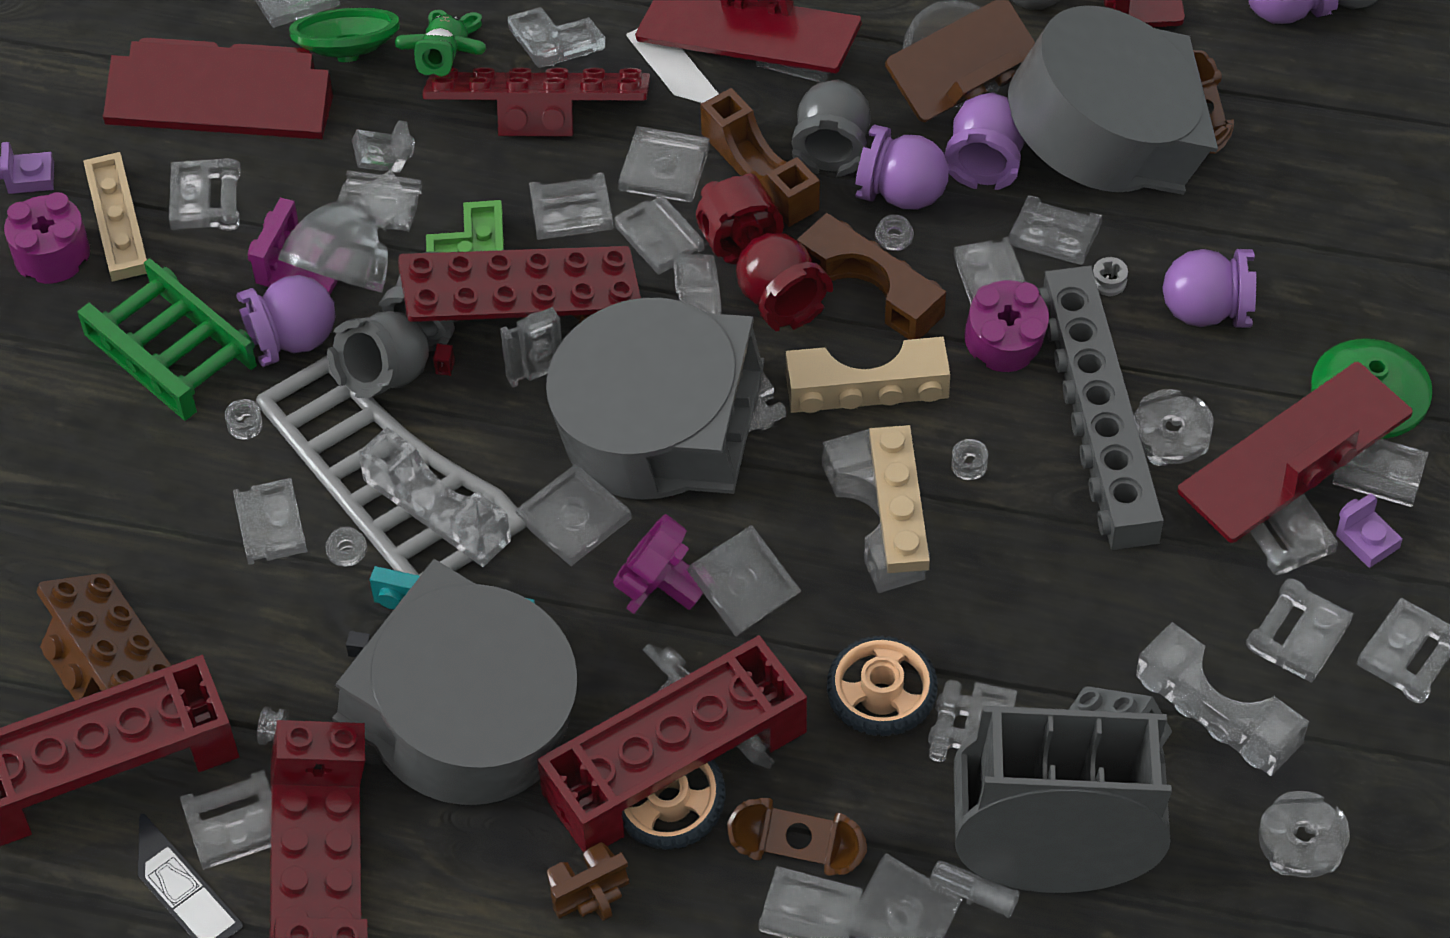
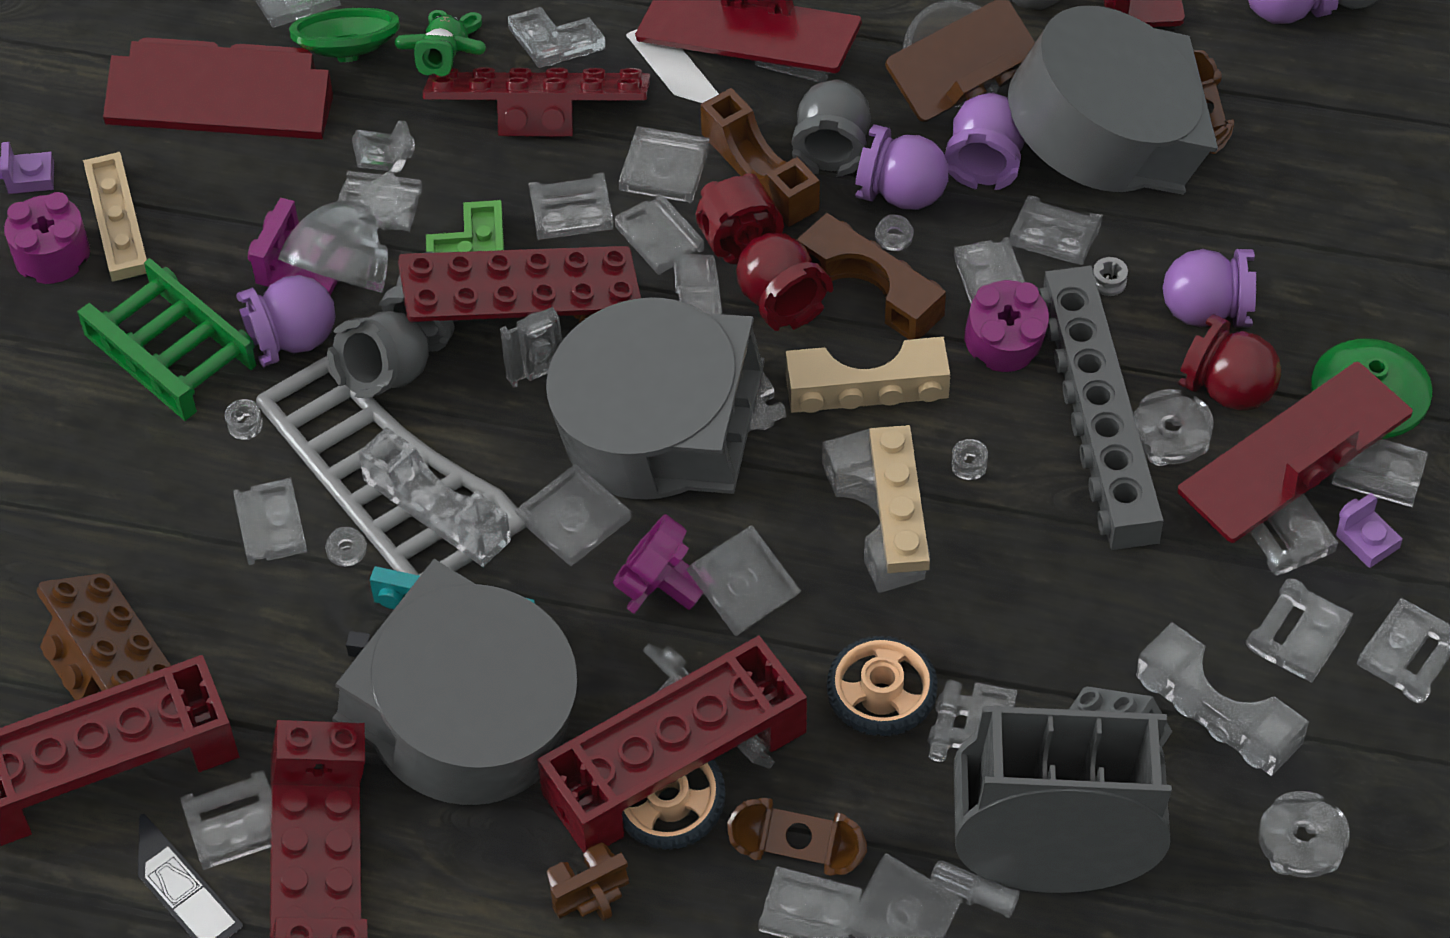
clear plate [169,158,241,231] -> none
clear bush [257,706,289,745] -> none
dark red piece [433,344,455,376] -> none
none -> dark red tile [1178,314,1281,411]

